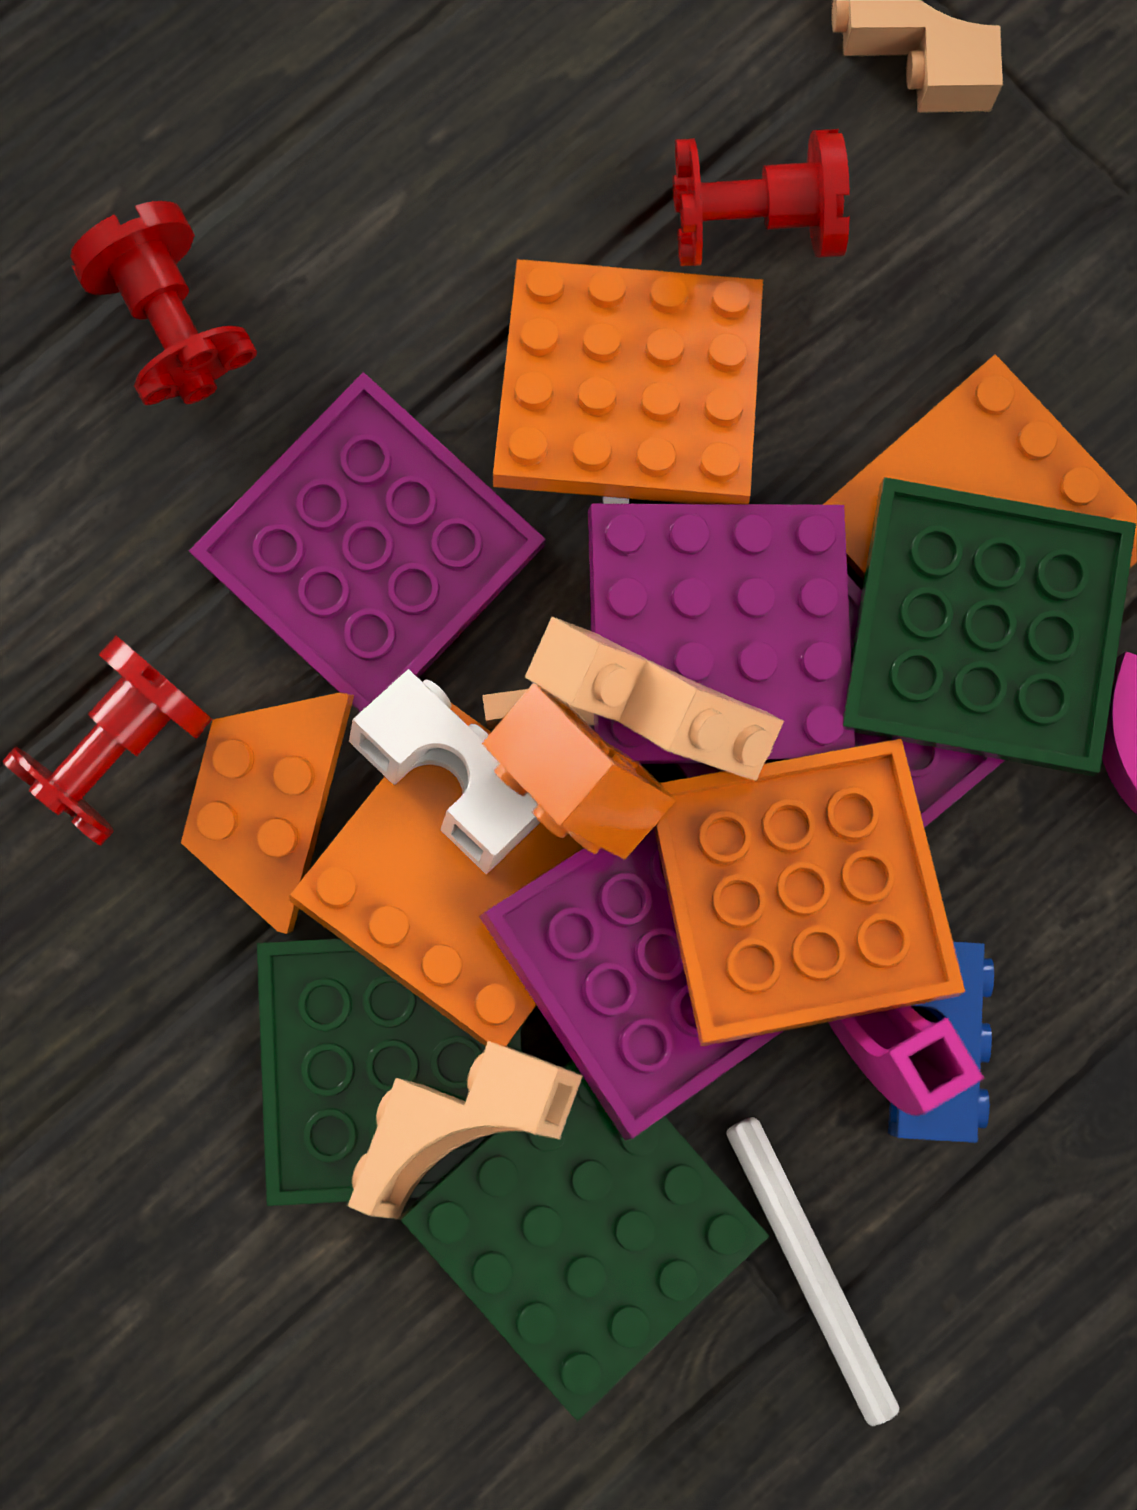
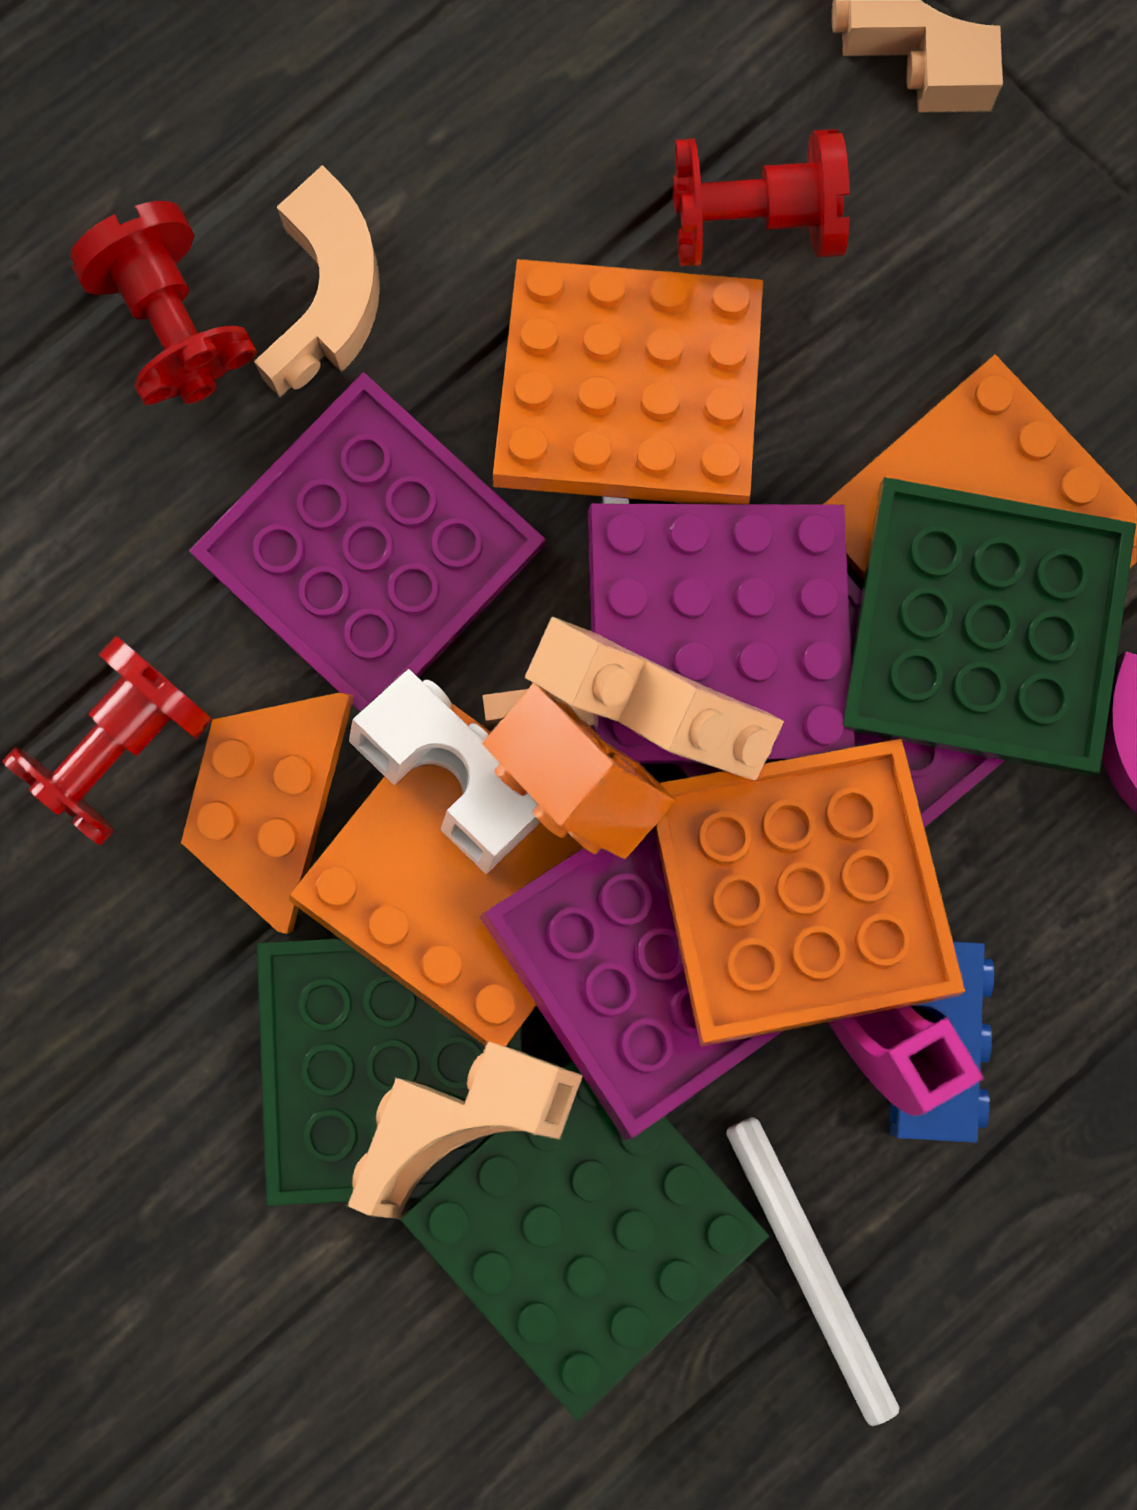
none -> light nougat arch [254,165,380,397]

